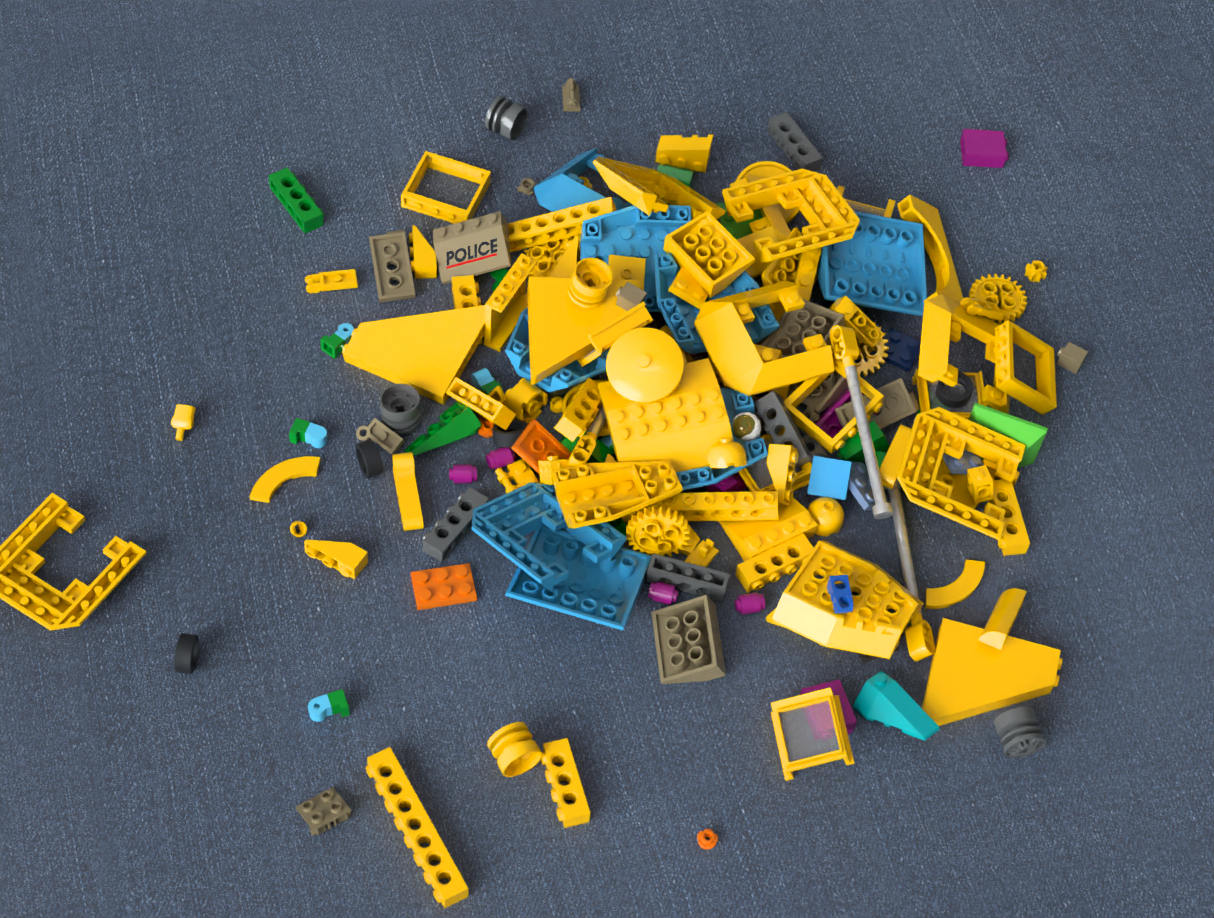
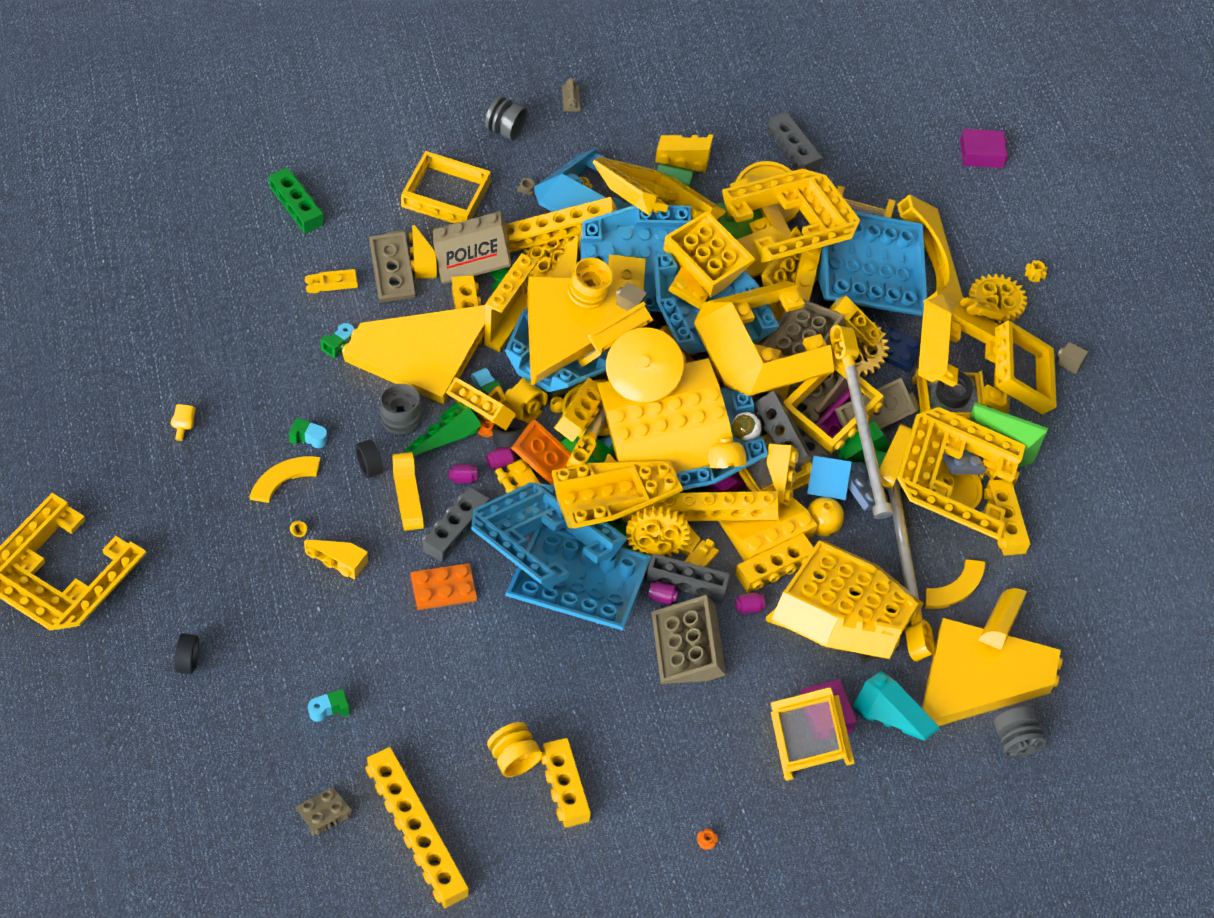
dark tan hinge [356,418,405,455] -> none
yellow head [538,455,568,485] -> none
blue leg [827,575,853,614] -> none
yellow head [967,465,993,504] -> none

